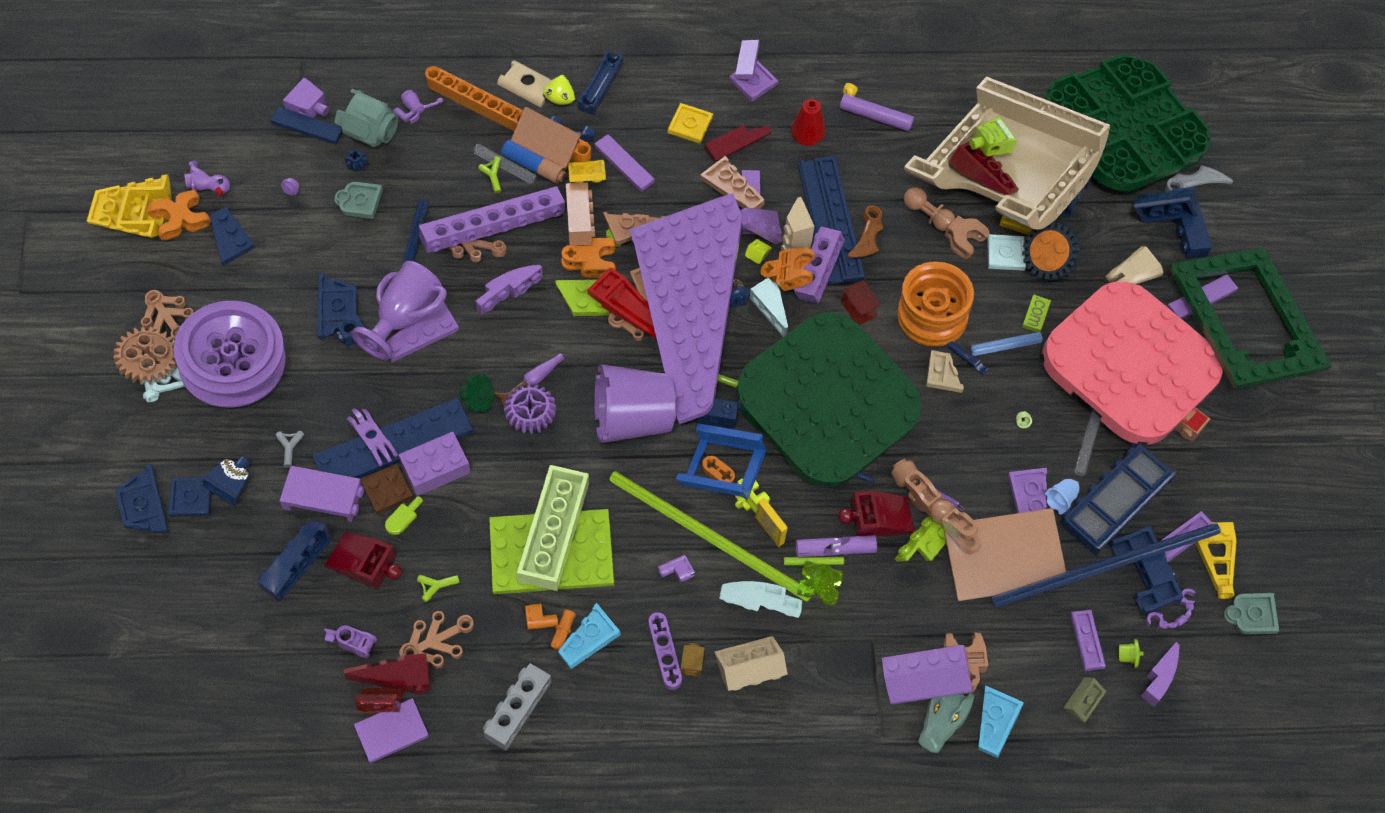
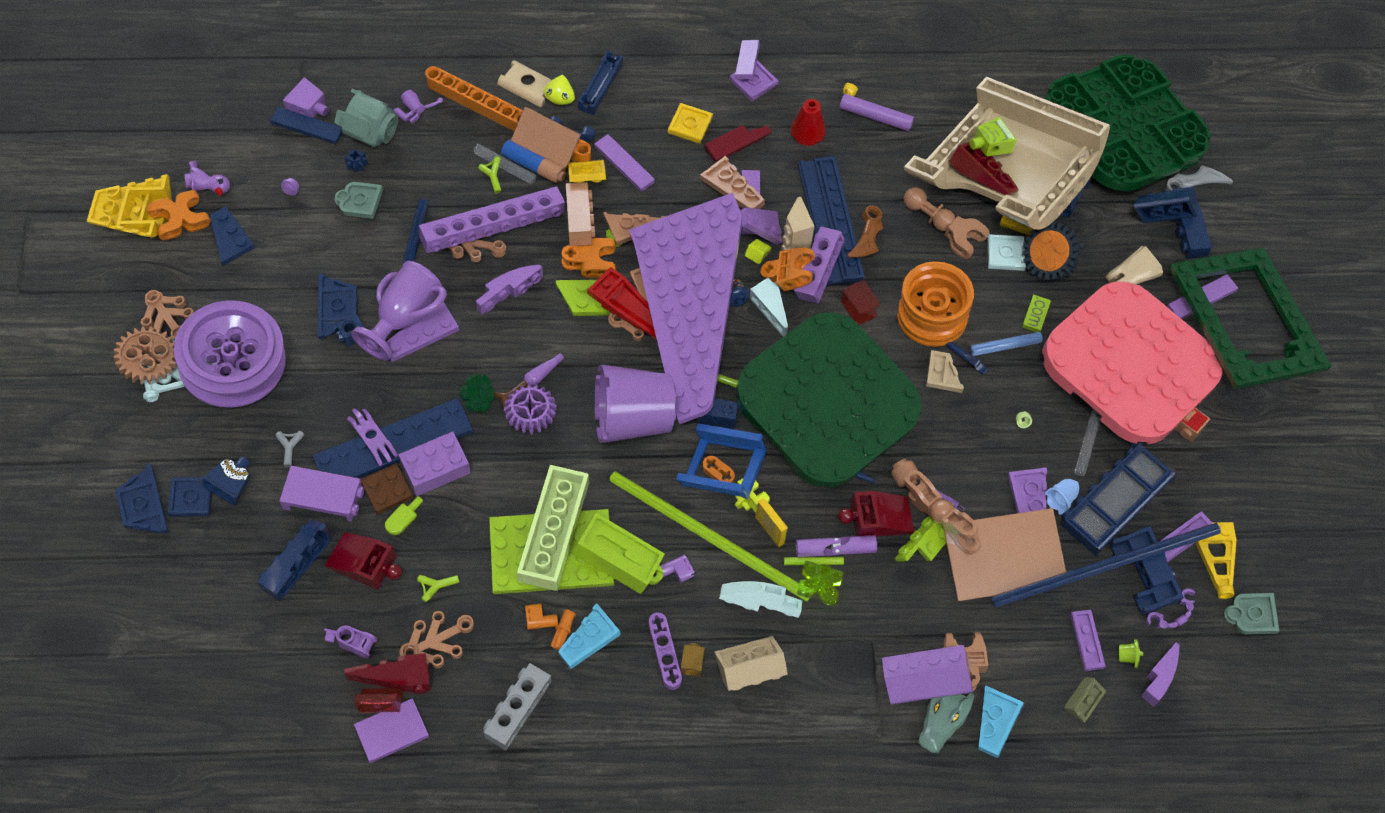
none -> lime piece [572,513,665,594]

